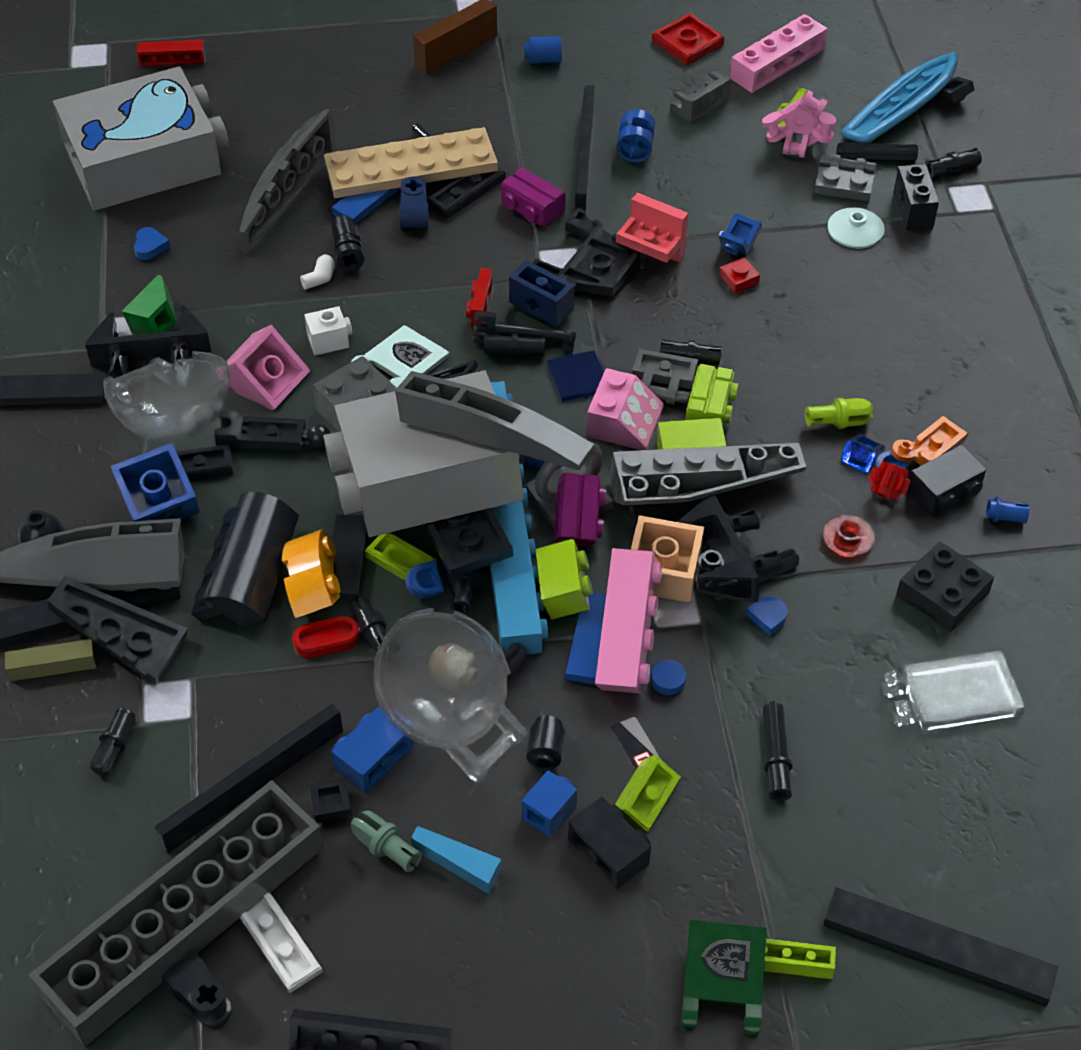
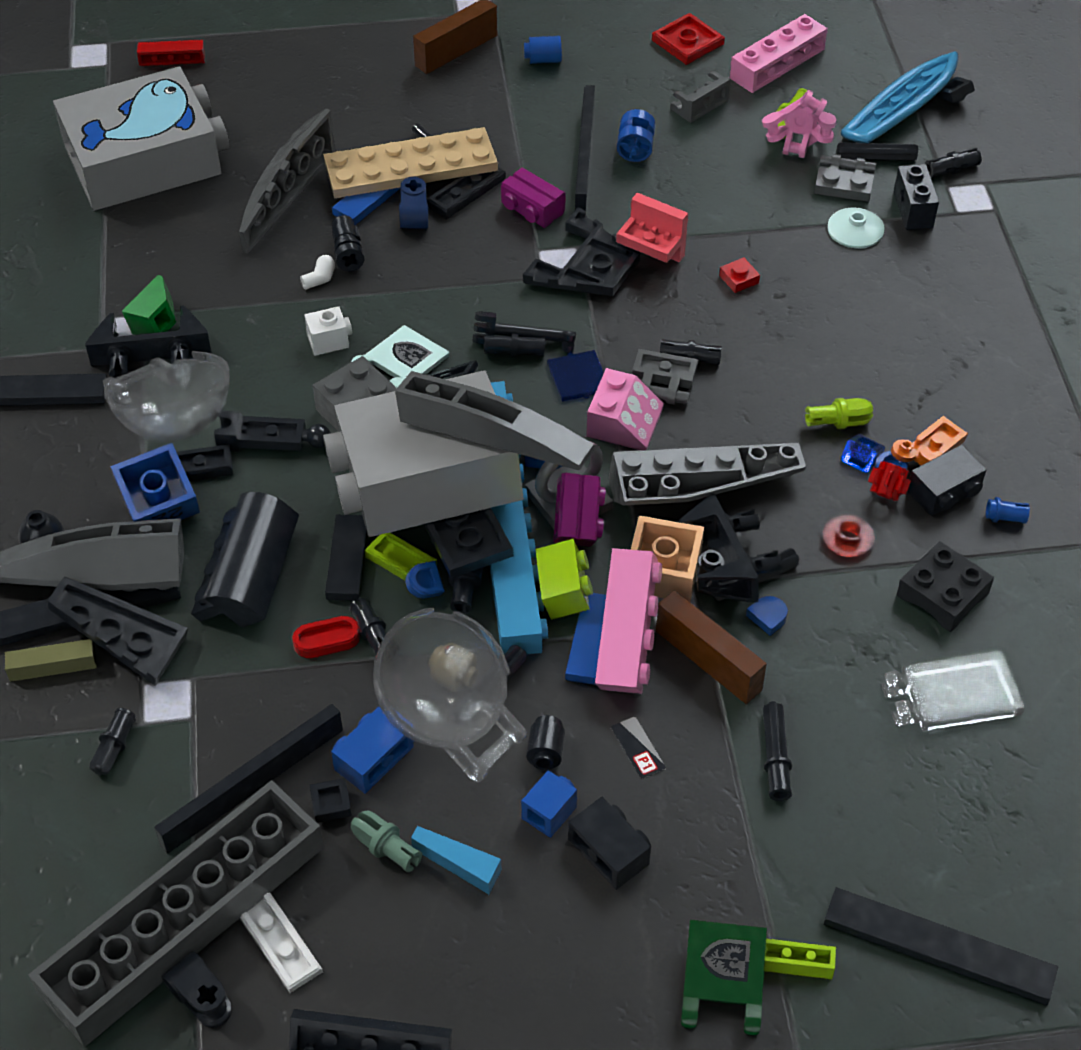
blue tile [134,227,170,260] -> none
bright pink slope [217,325,311,410] -> none
light orange brick [282,529,341,618] -> none
red plate [466,268,493,331] -> none
dark blue brick [509,260,574,327] -> none
lime slope [615,754,681,833] -> none
blue tile [651,660,686,695] -> none
lime brick [657,418,726,450] -> none
lime brick [685,364,739,427] -> none
blue bracket [718,212,762,256] -> none
none -> reddish brown piece [656,590,767,704]

